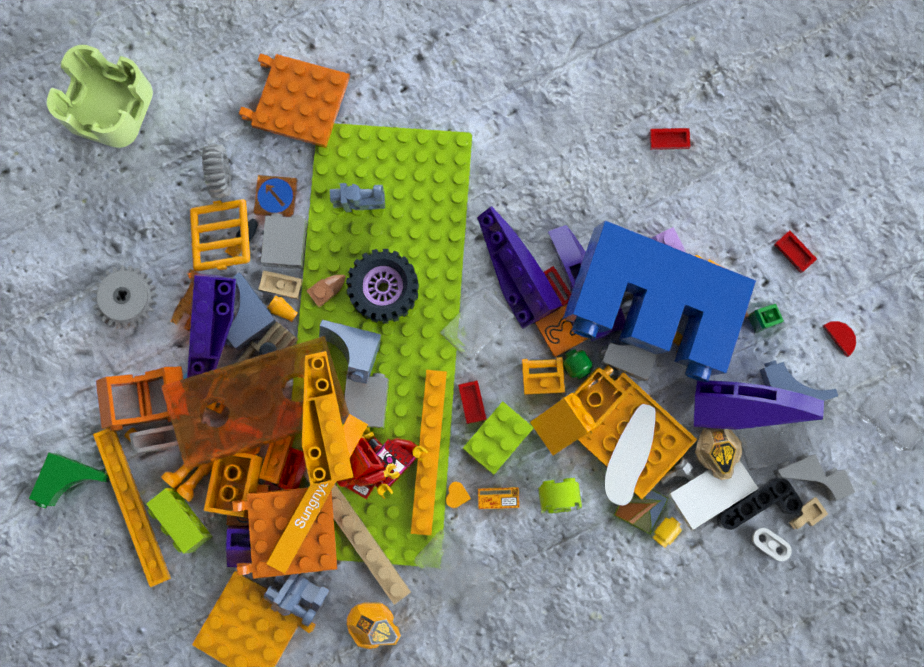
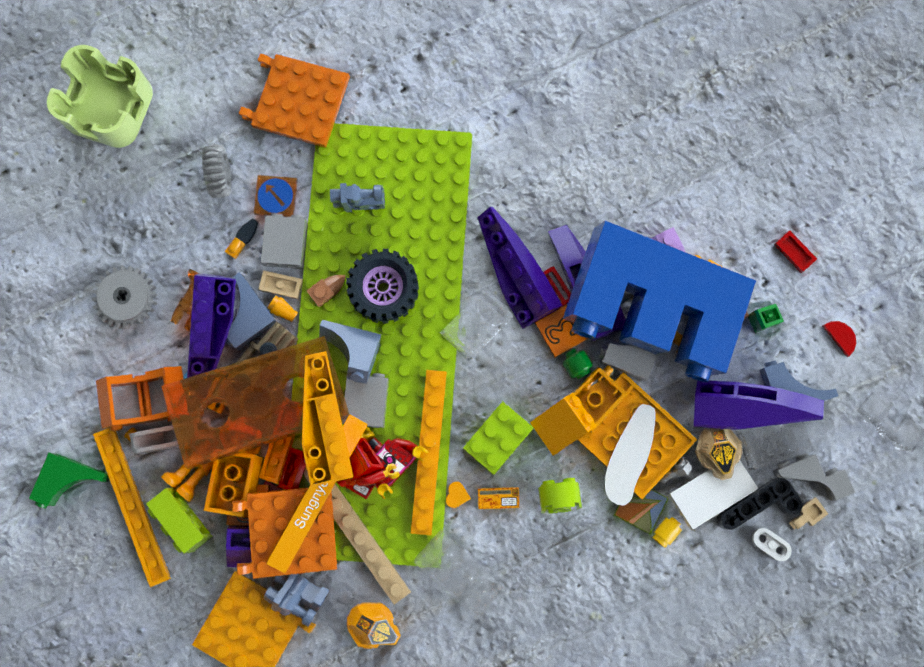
light orange bar [190,199,250,271] -> none
red tile [458,380,487,424] -> none
light orange plate [522,357,565,395] -> none
red tile [649,128,691,150] -> none

